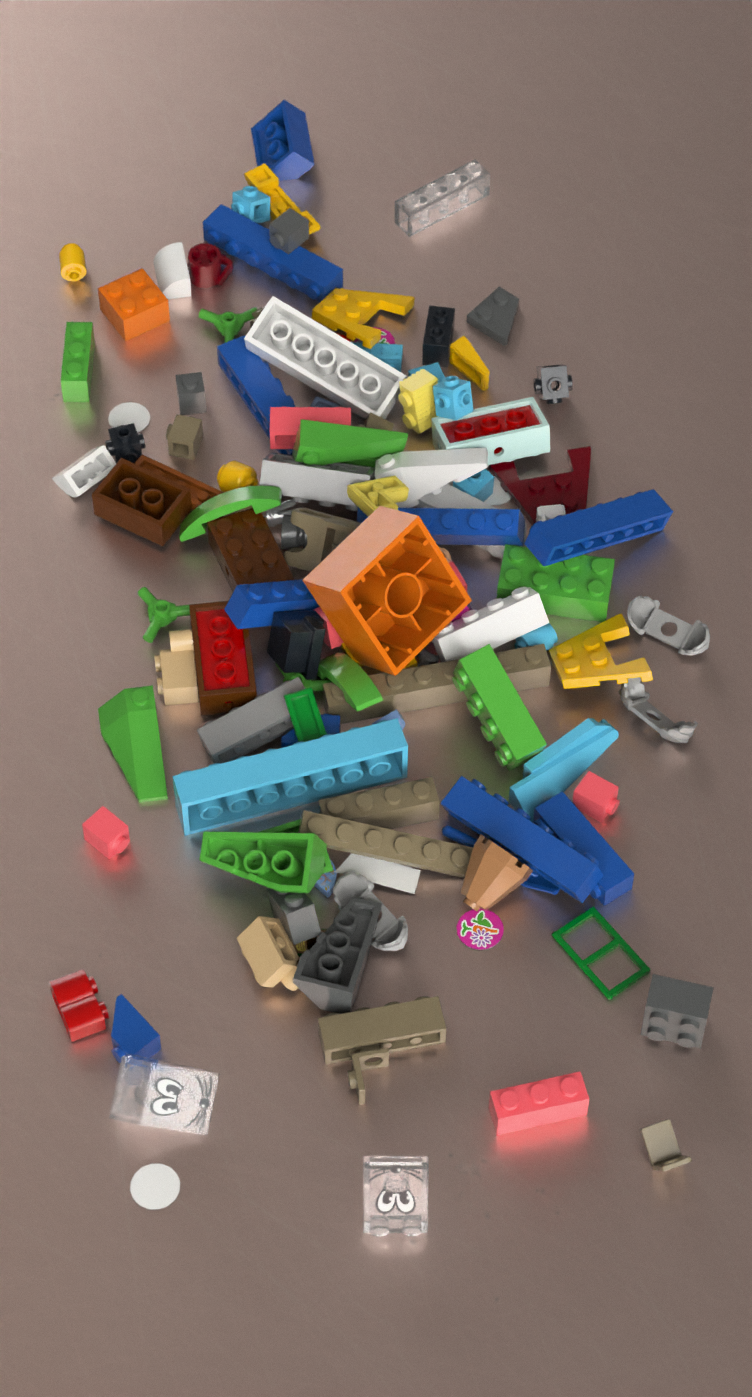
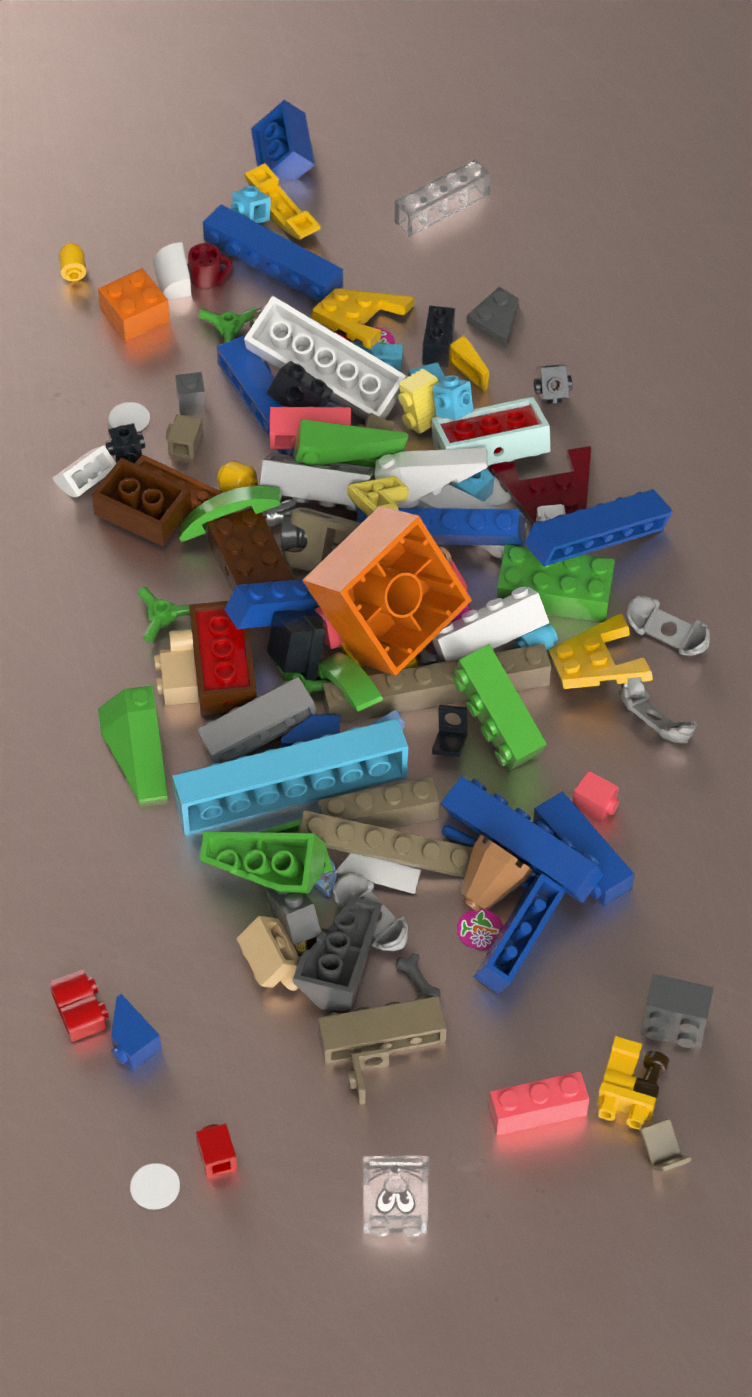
bright green brick [61,322,95,402] -> none
coral brick [82,806,130,860] -> none
clear slope [109,1054,220,1135] -> none
dark grey brick [269,208,309,255] -> none
green tile [284,687,327,742] -> none
medium azure wedge [508,718,619,822] -> none
green window [551,906,651,1000] -> none
none -> red brick [196,1123,237,1178]
none -> black brick [266,361,333,407]
none -> dark grey piece [396,954,440,998]
none -> black bracket [432,705,468,757]
none -> blue brick [473,873,566,994]
none -> yellow hips [597,1036,669,1130]

